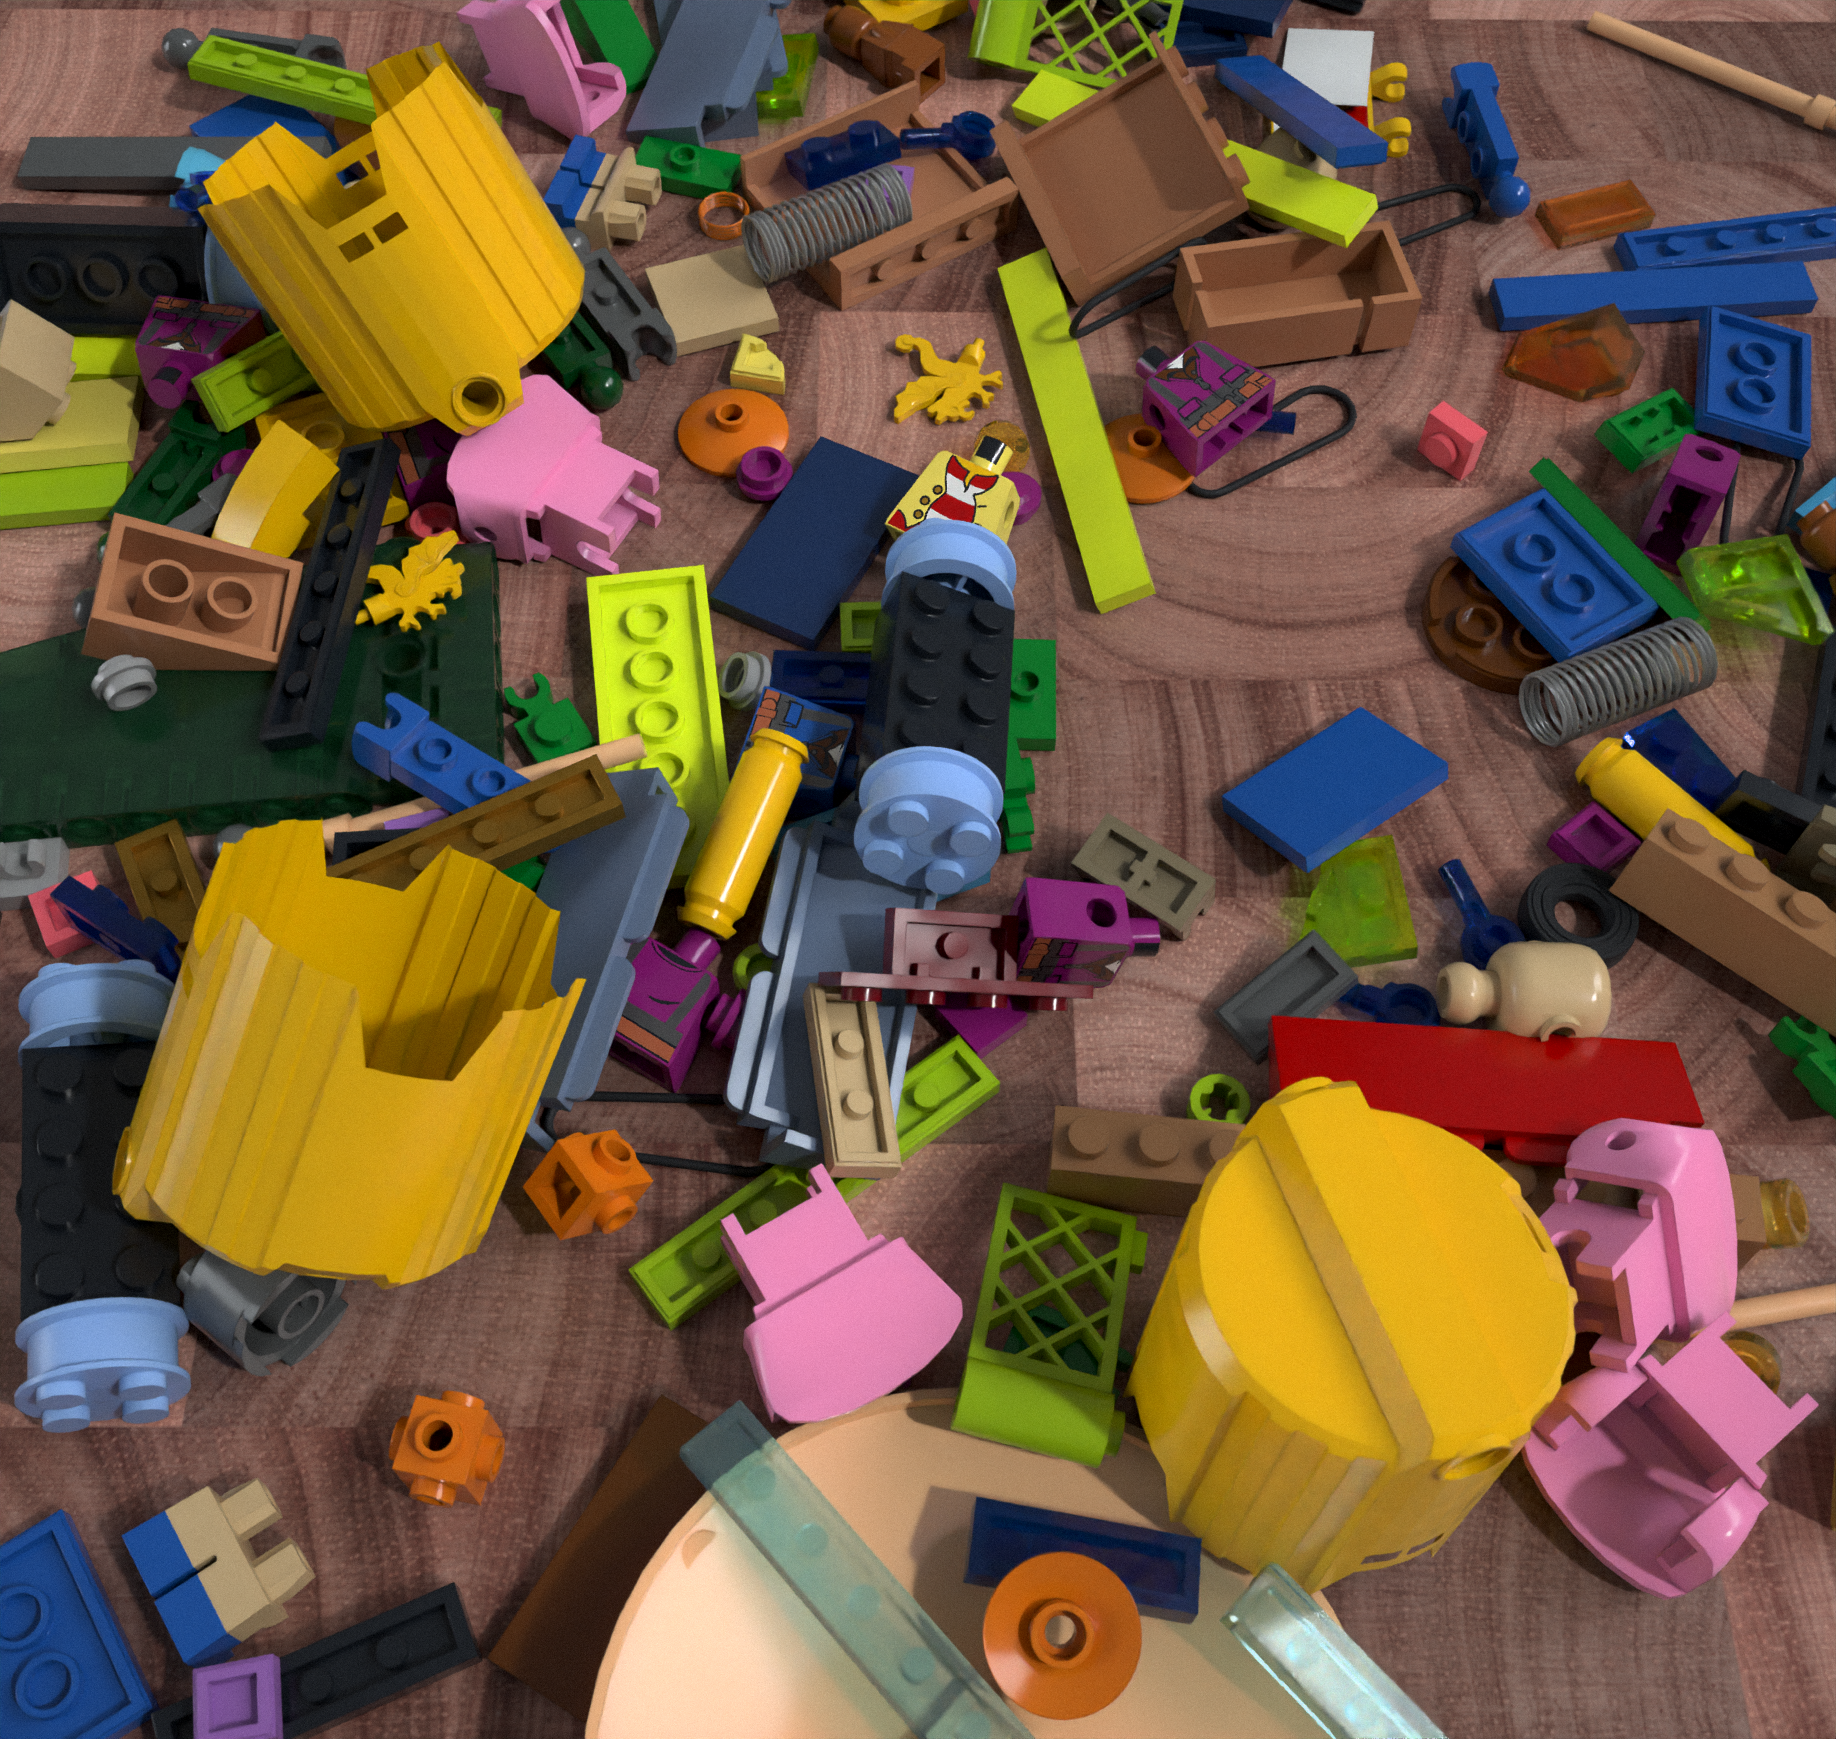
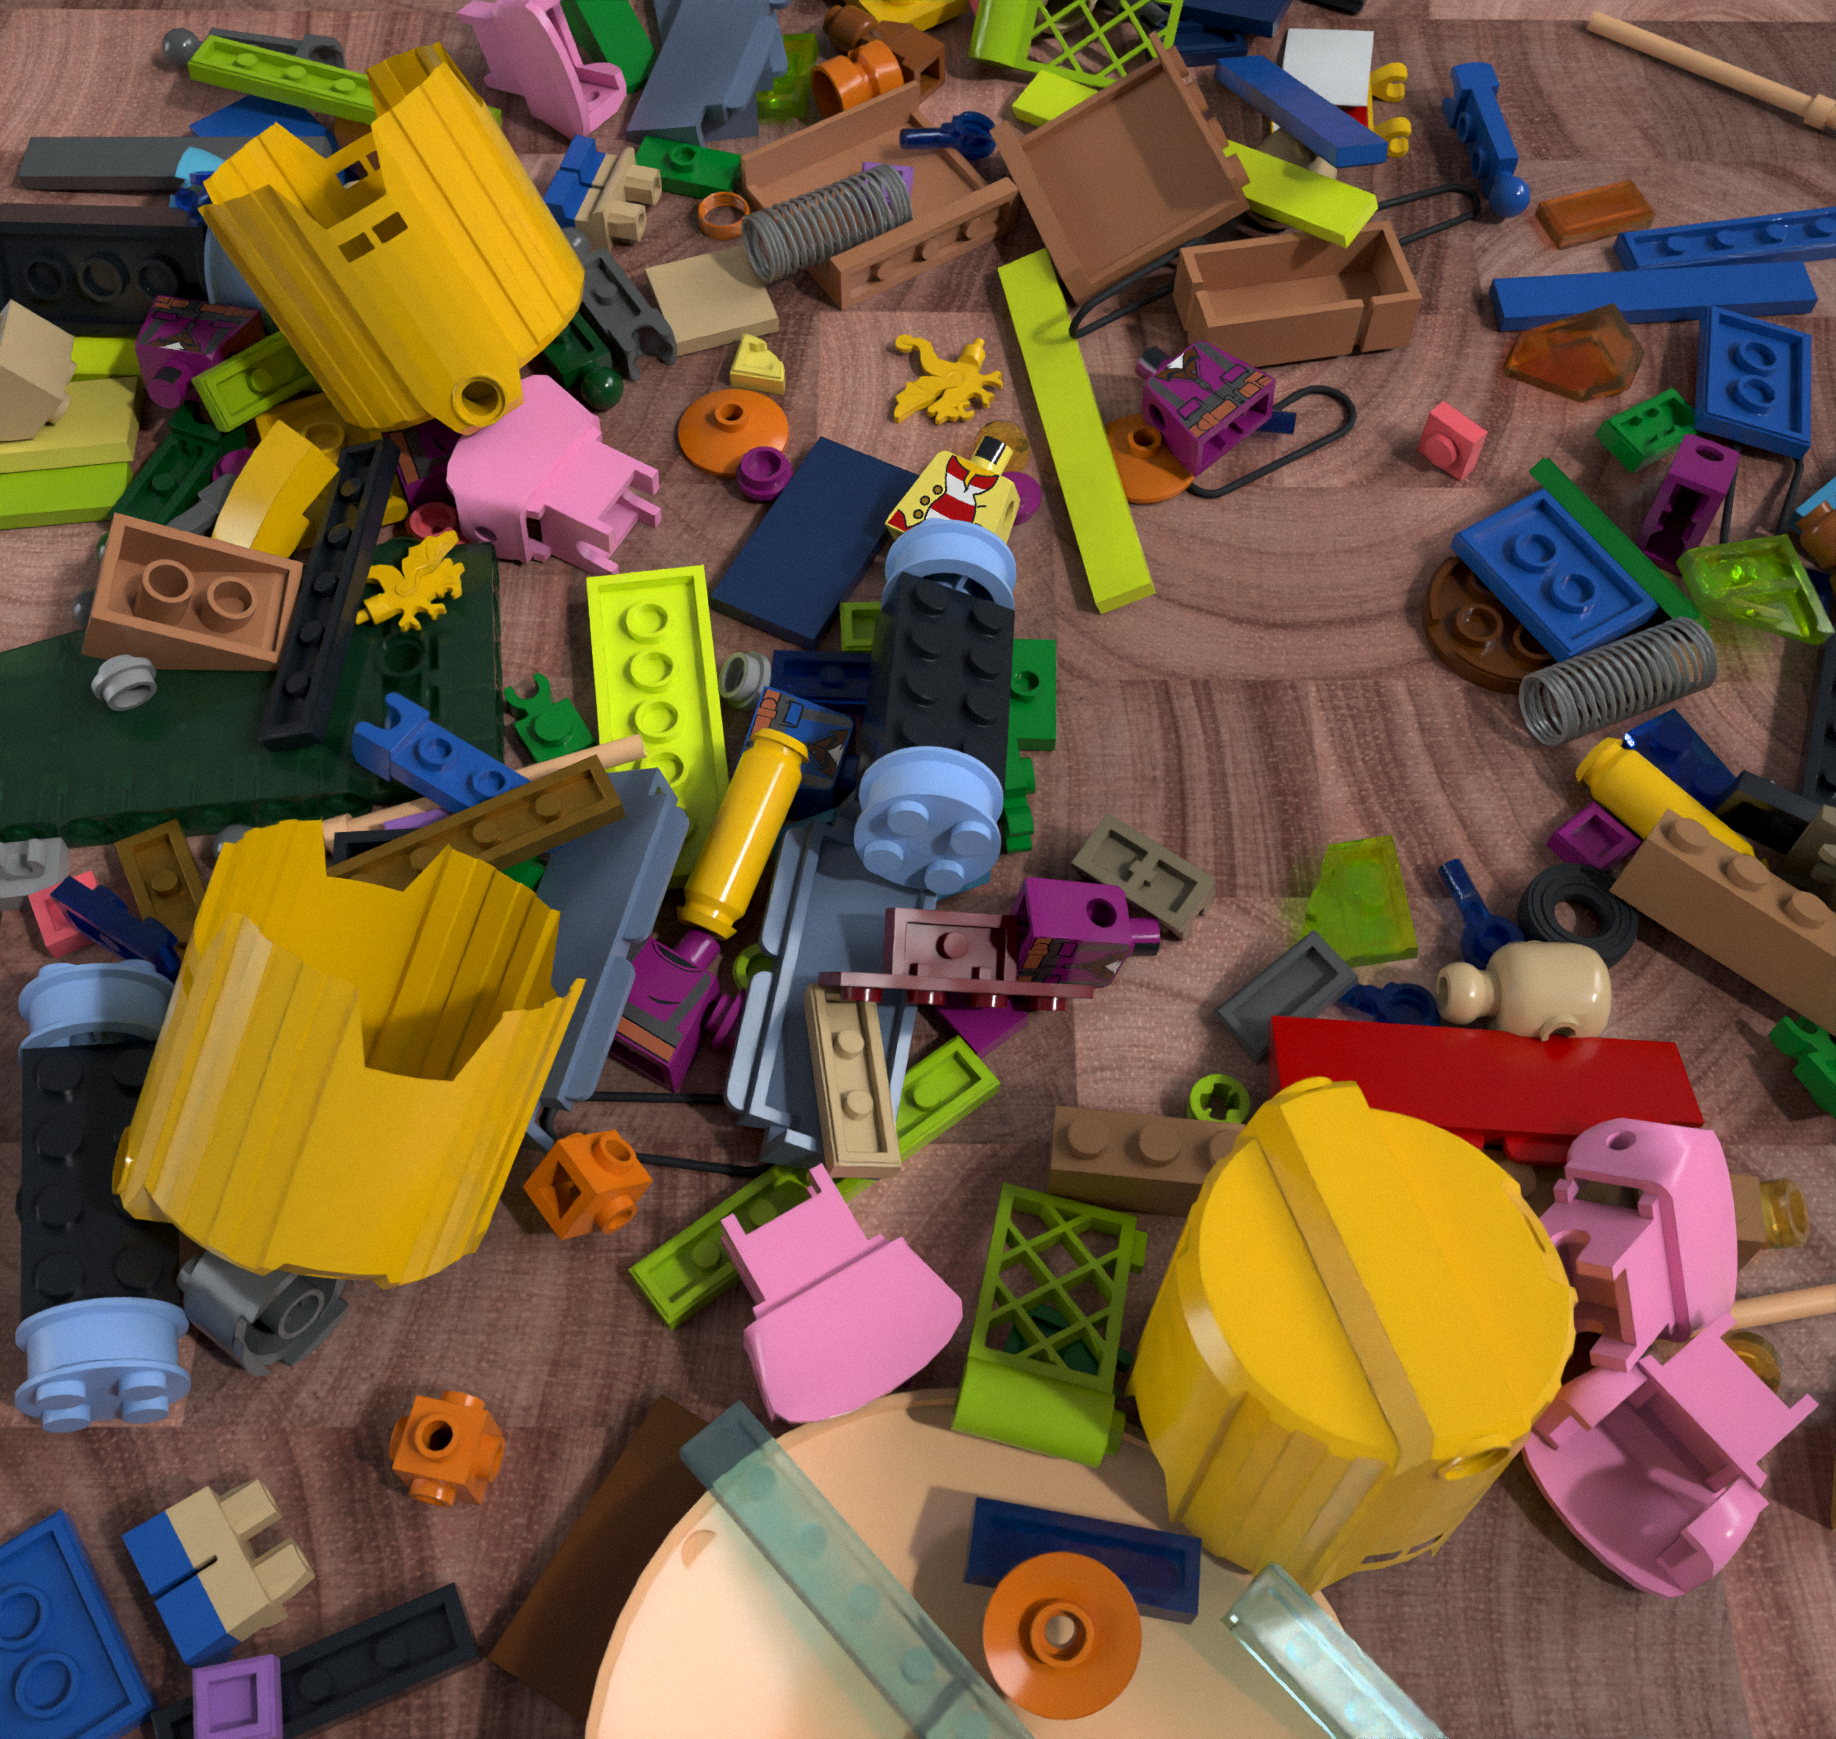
clear blue plate [784,120,902,191] -> none
blue tile [1222,706,1448,873] -> none
none -> orange wheel [810,39,904,120]

